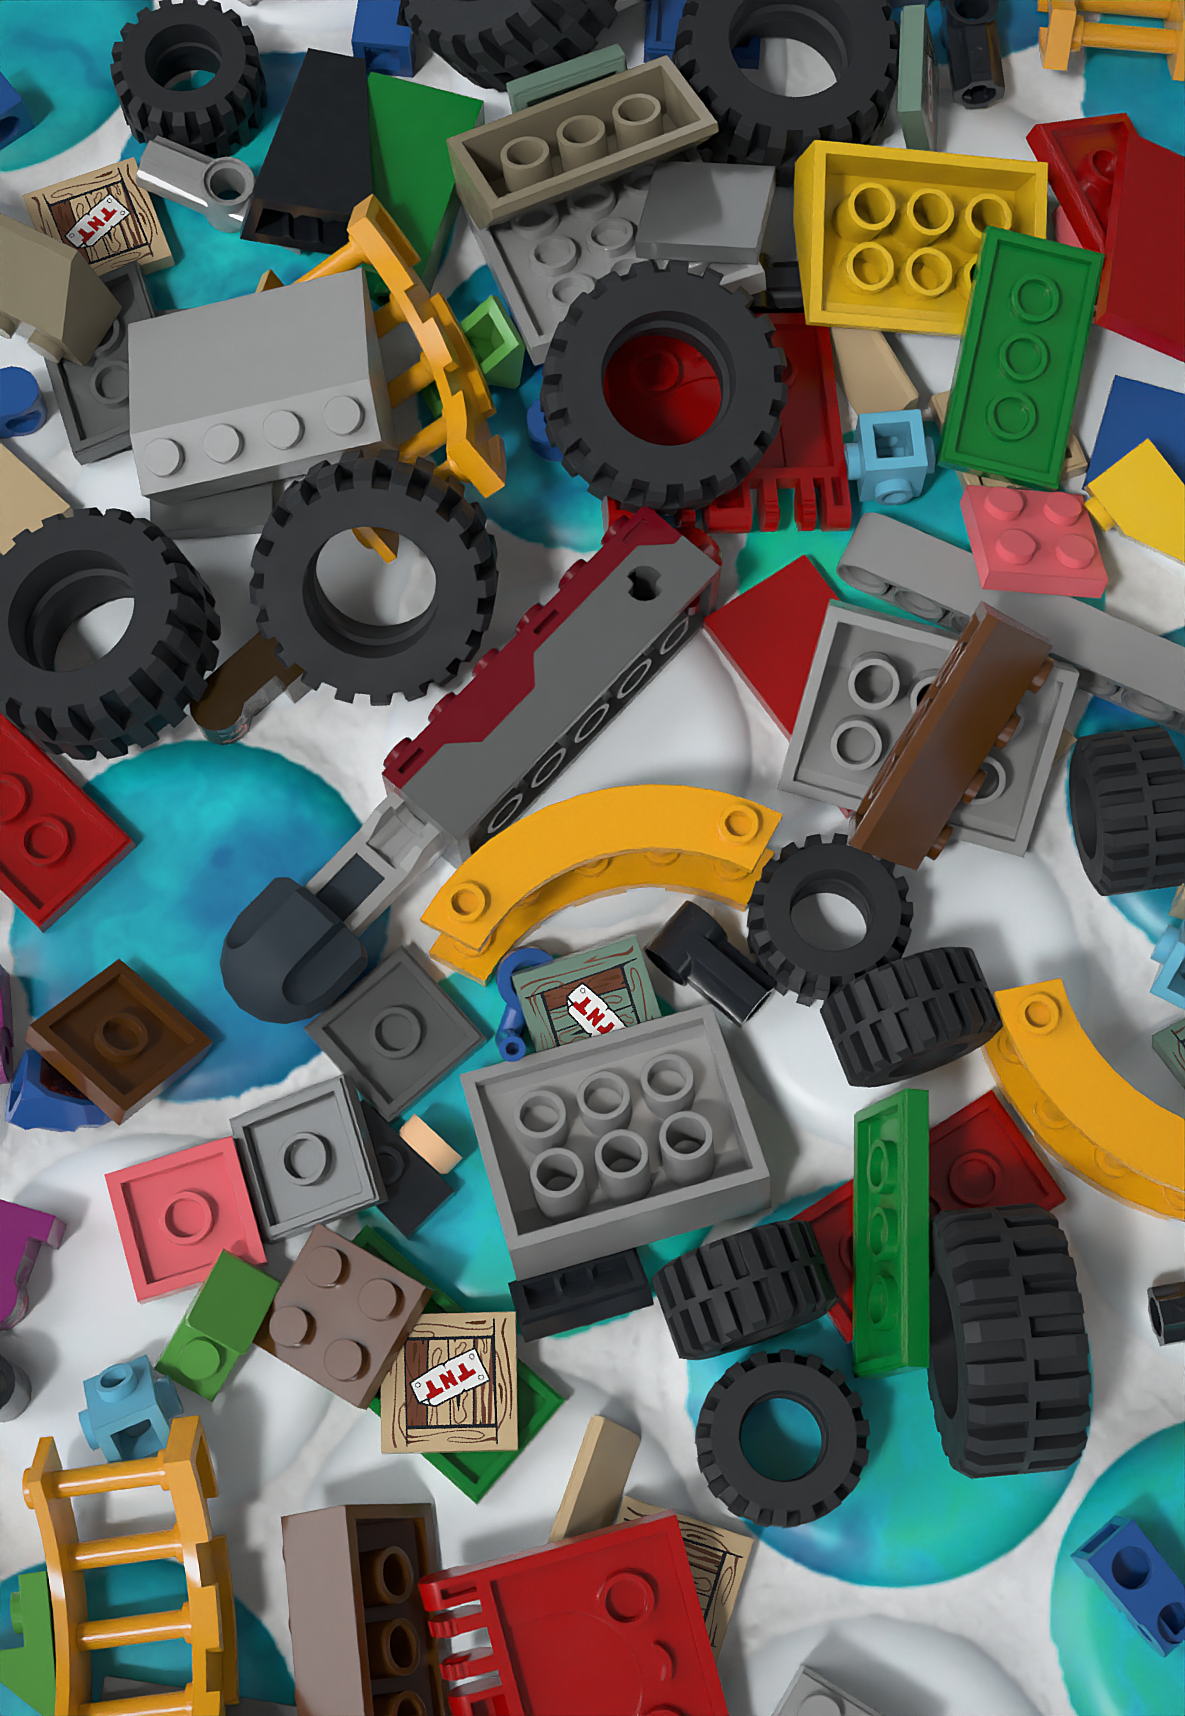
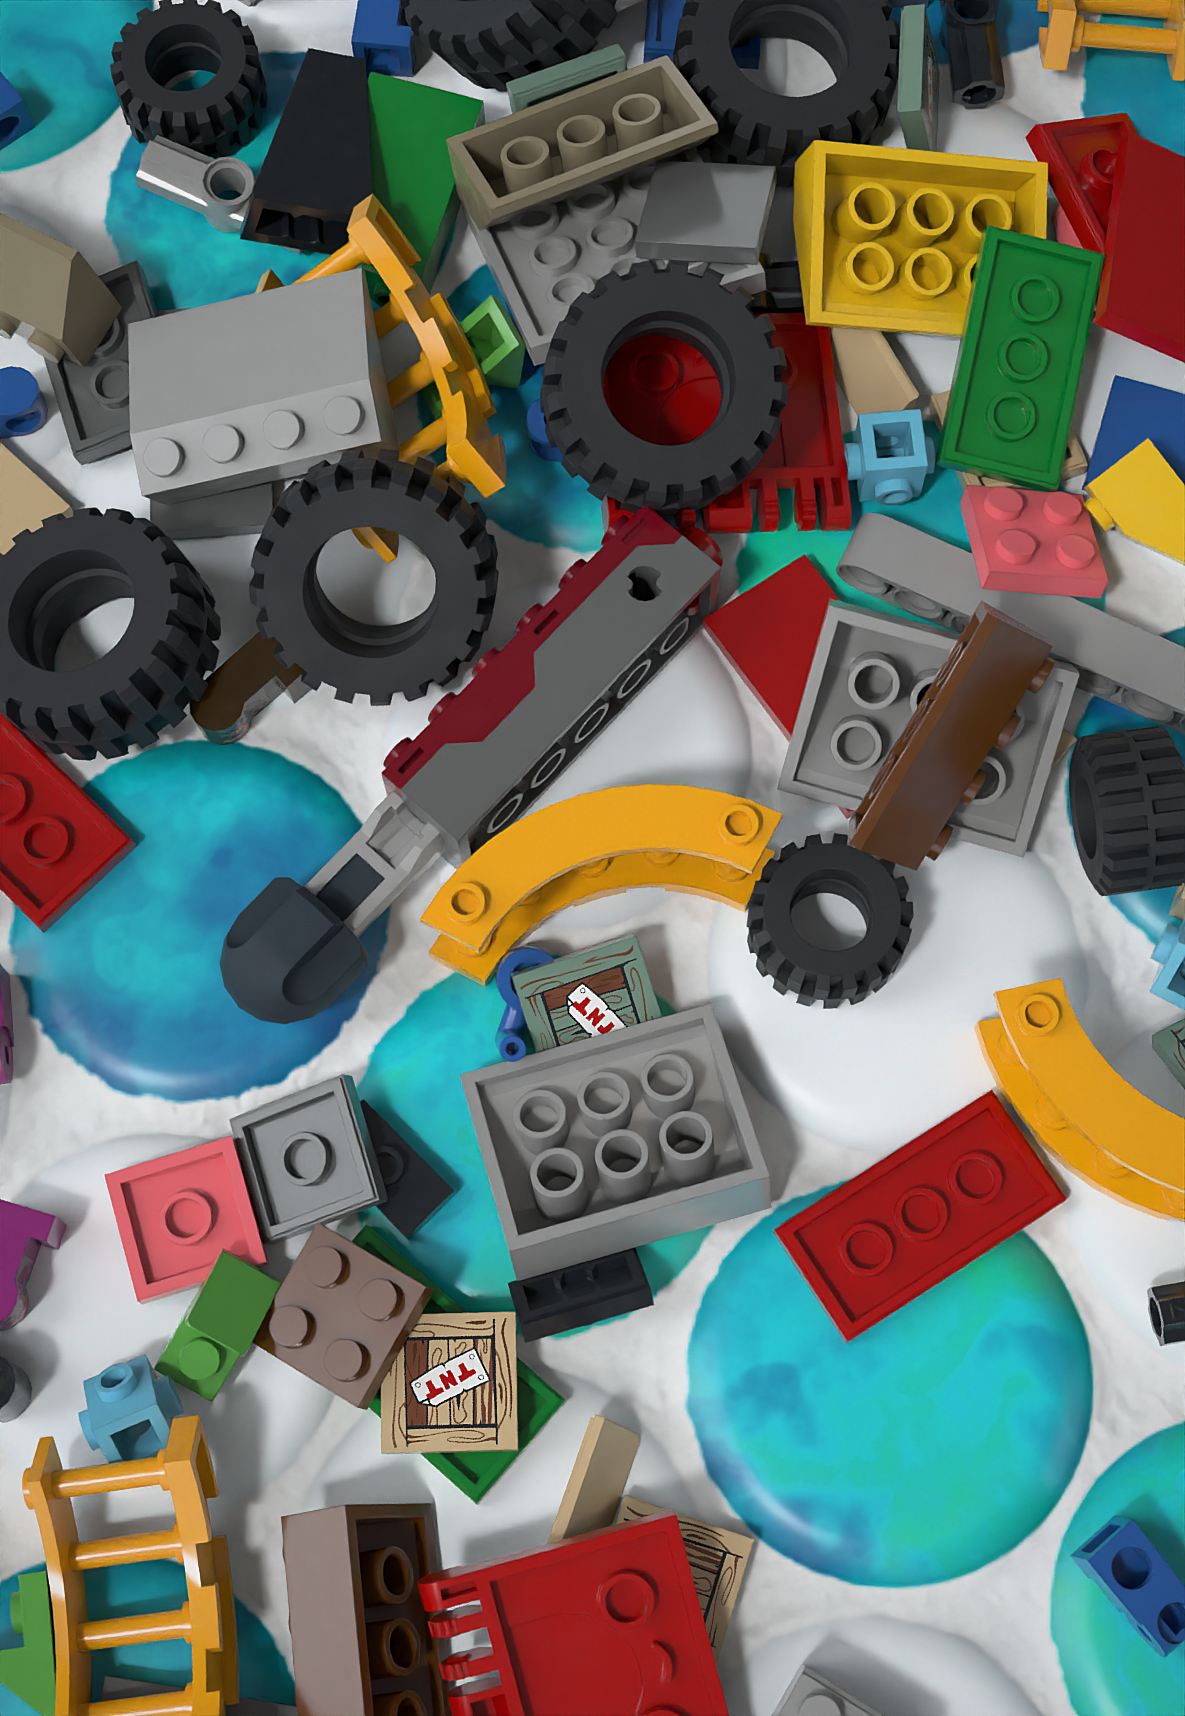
blue rock [5,1049,112,1132] -> none
tile [22,157,175,276] -> none
reddish brown plate [24,958,213,1126] -> none
dark grey tile [304,945,487,1126] -> none
light nougat tile [399,1113,462,1175] -> none
black piece [643,900,777,1028] -> none
black tyre [651,1220,839,1361] -> none
black tyre [695,1349,870,1529] -> none
black tyre [820,947,1003,1088] -> none
green tile [852,1088,929,1380] -> none
black tyre [927,1203,1091,1479] -> none

